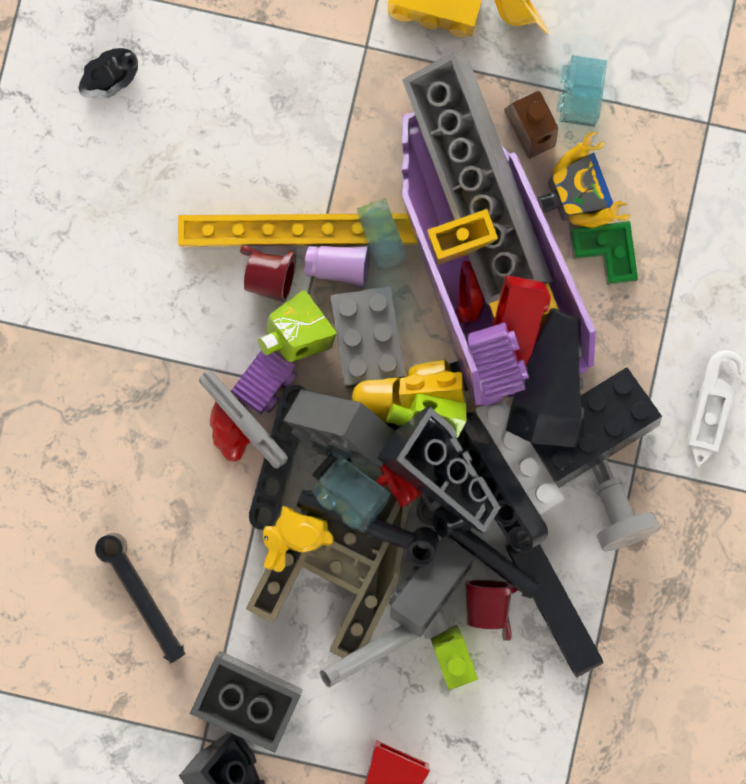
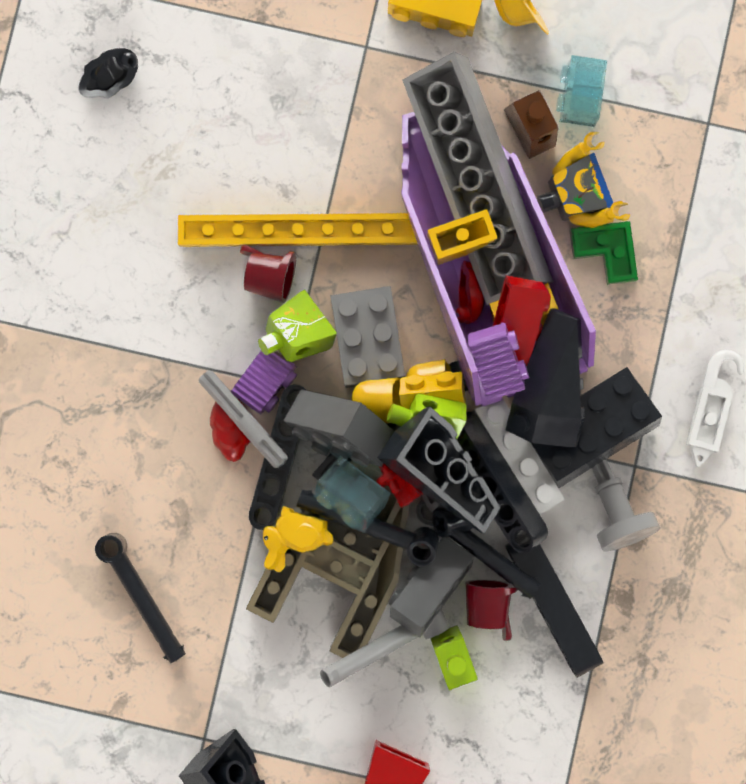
dark grey brick [190,651,303,753] -> none
lavender plant [305,246,370,288] -> none
clear light blue brick [357,198,407,271] -> none

